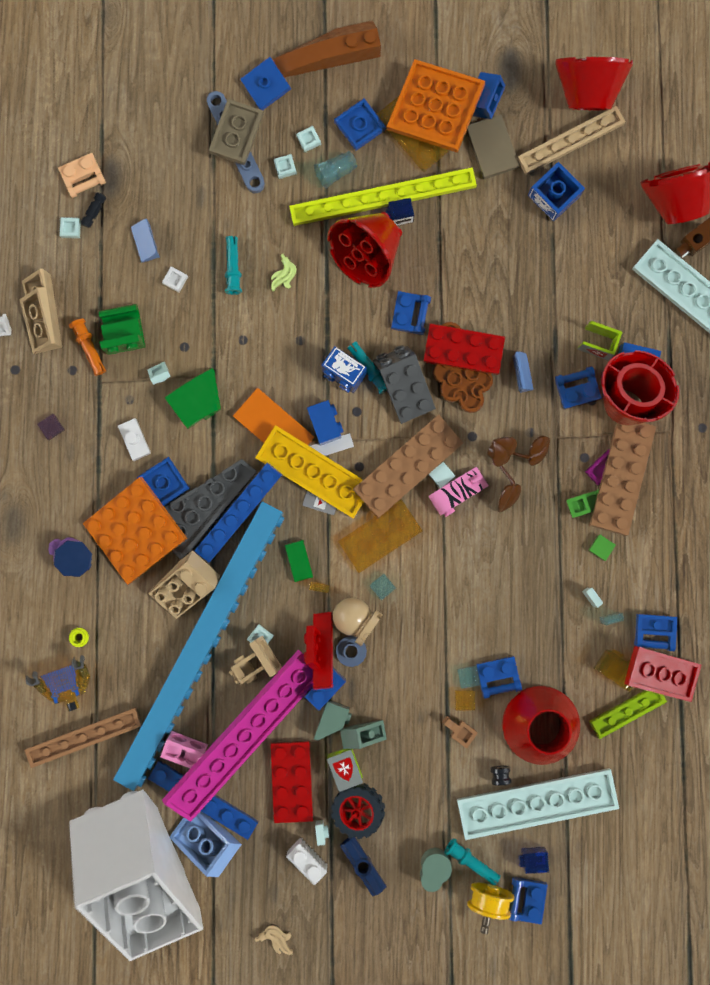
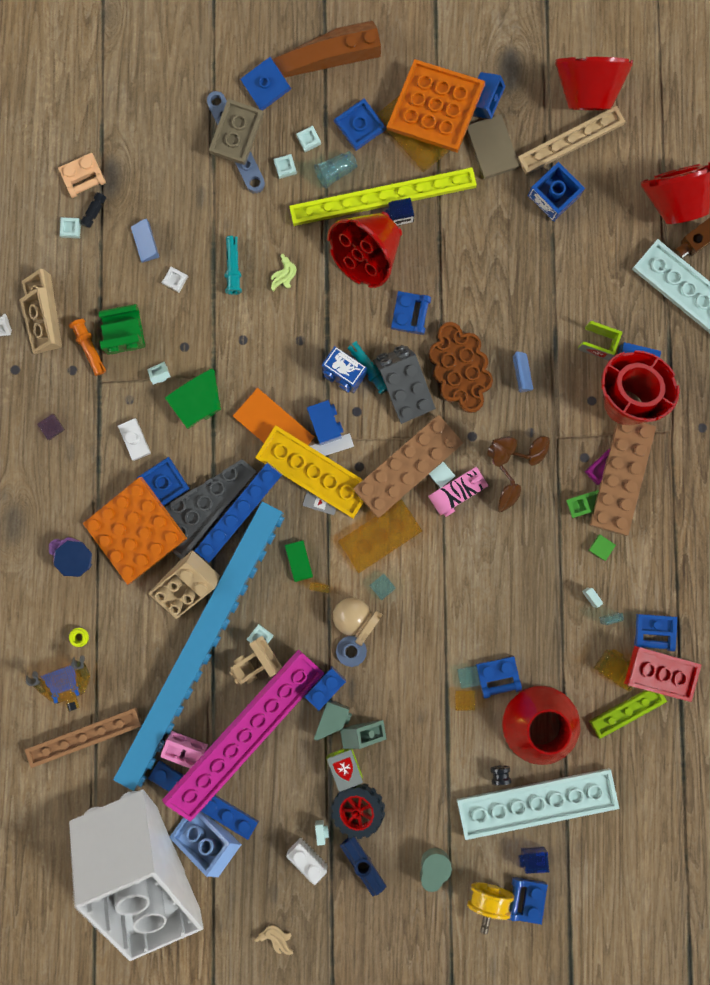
red plate [270,741,313,823] -> none
red bracket [304,612,333,690] -> none
red plate [423,324,505,375] -> none
medium nougat plate [442,716,478,749] -> none
teal pin [445,838,501,885] -> none
blue plate [555,366,601,409] -> none

